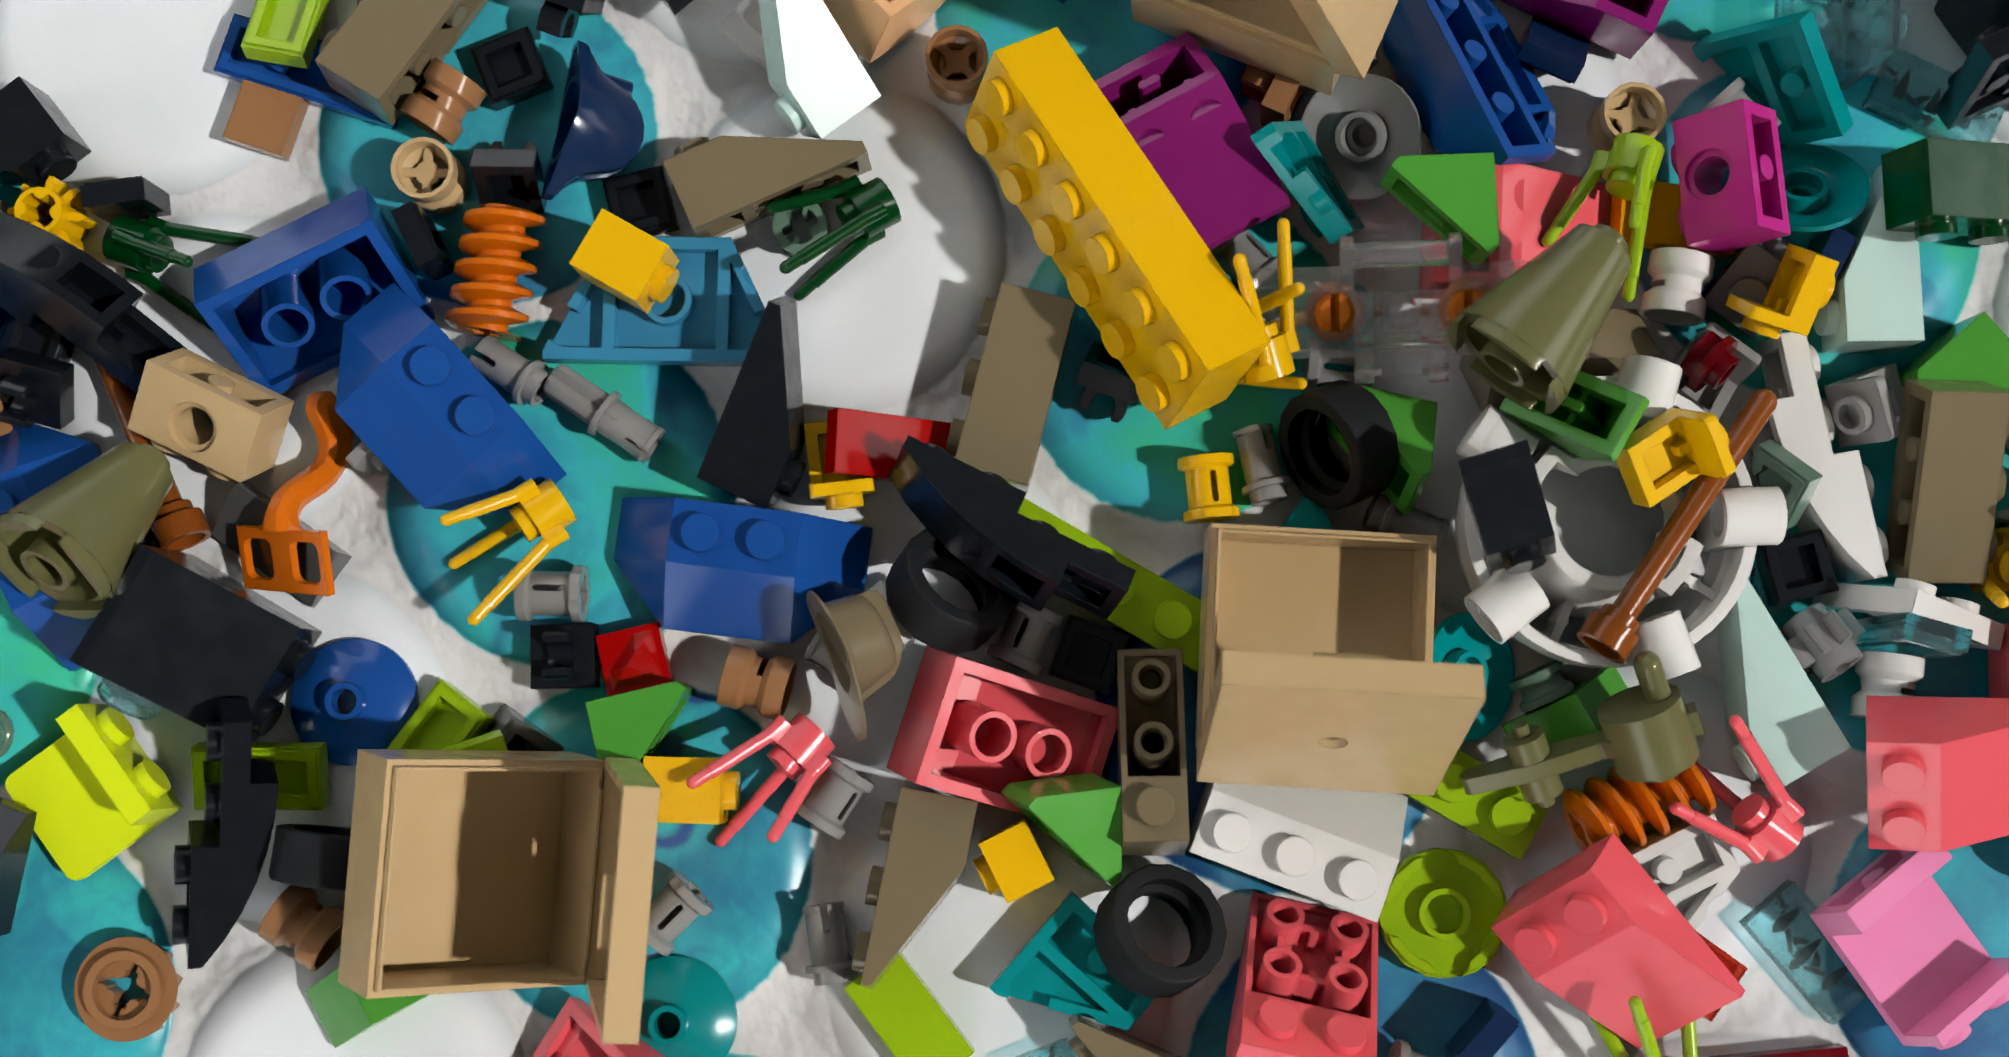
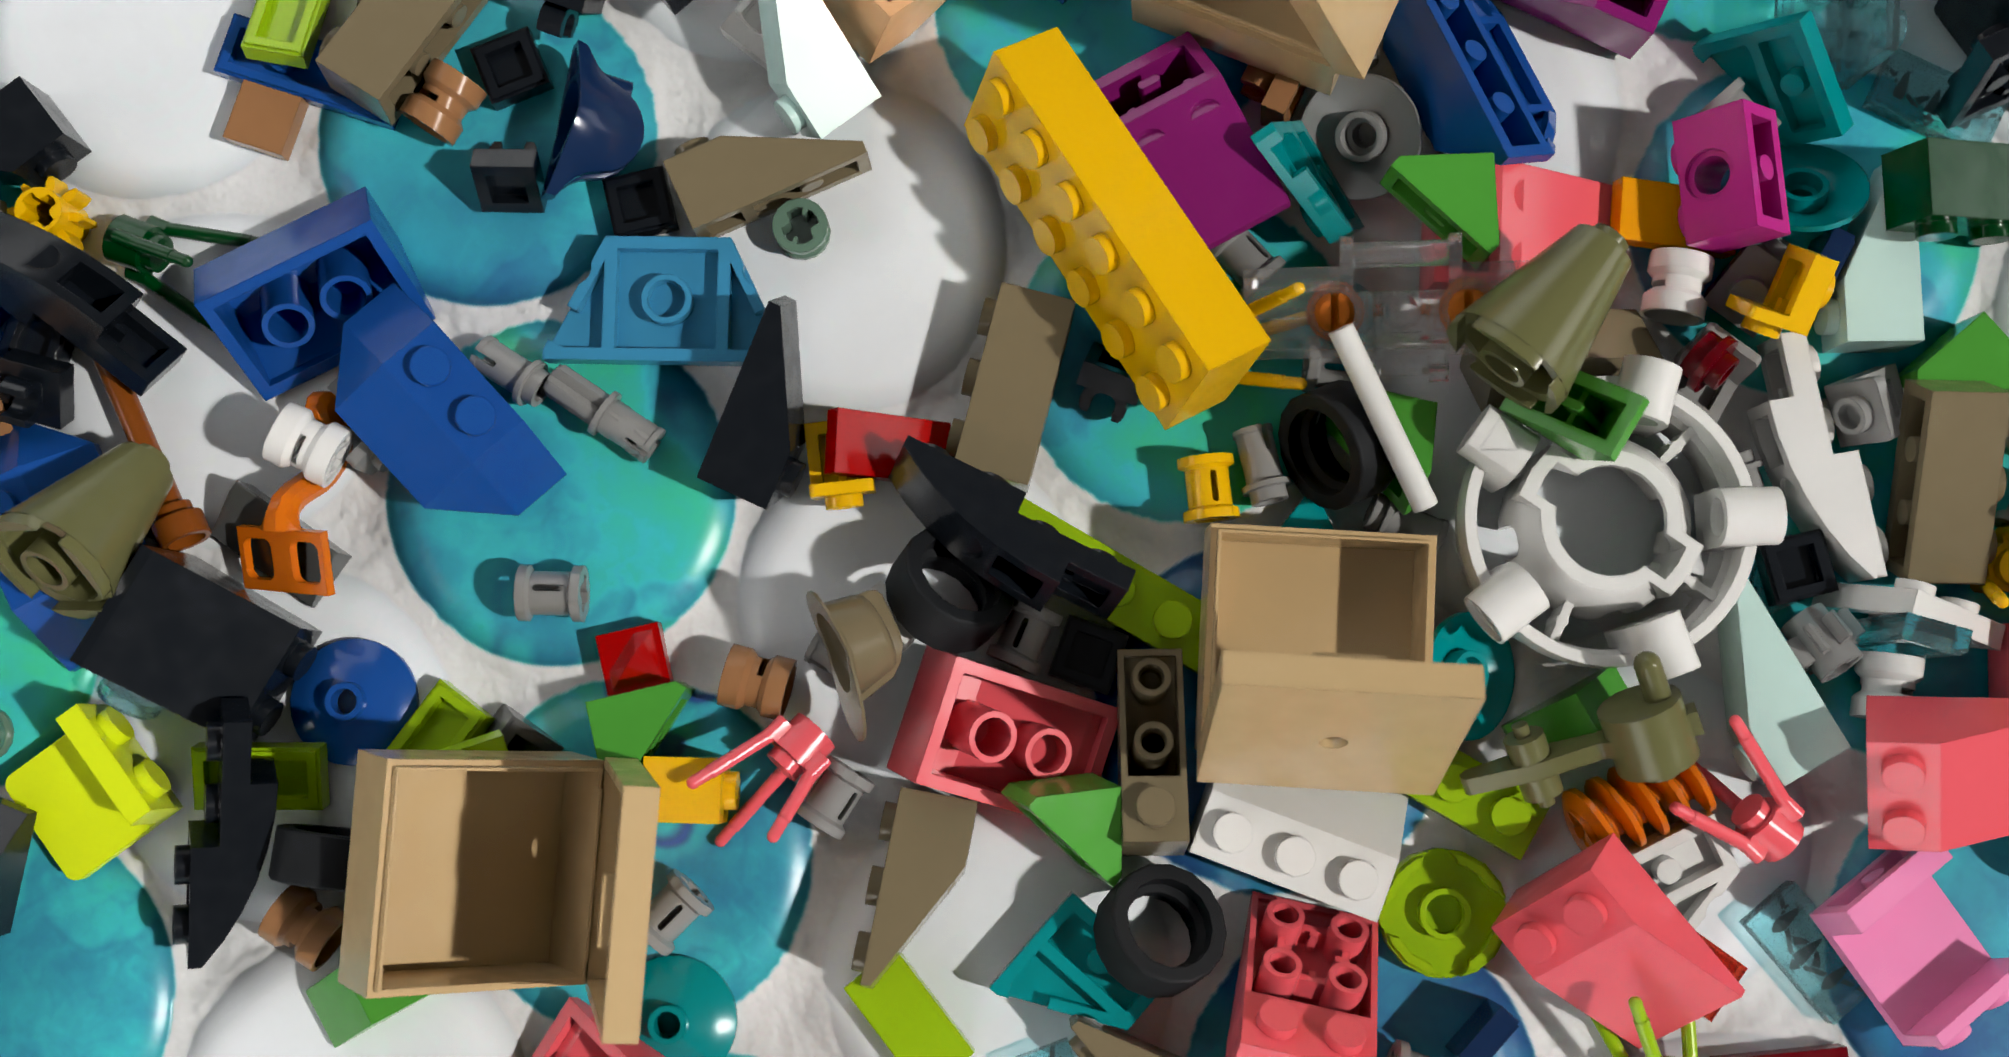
medium nougat gear [74,936,183,1042] -> none
black tile [80,176,171,223] -> none
tan brick [127,348,294,483] -> none
tan wheel [390,136,470,214] -> none
black tile [391,201,455,281] -> none
yellow plant [440,478,577,626] -> none
orange piece [445,203,546,342] -> none
black tile [530,623,600,690] -> none
yellow brick [569,208,680,315] -> none
blue wedge [614,497,873,645] -> none
dark green plant [766,175,901,301] -> none
light grey pin [802,901,853,986] -> none
medium nougat wheel [925,25,989,105] -> none
yellow plate [973,818,1055,904] -> none
yellow plant [1233,218,1300,385] -> none
black slope [1458,440,1556,574] -> none
sand green bush [1508,660,1576,712] -> none
dark blue tile [1517,15,1591,84] -> none
lime plant [1542,132,1665,302] -> none
dark orange piece [1577,389,1777,664] -> none
tan wheel [1587,82,1667,151] -> none
yellow bracket [1616,408,1736,508] -> none
sand green tile [1752,439,1823,530] -> none
none -> white wheel [262,402,355,488]
none -> white bar [1328,323,1438,513]

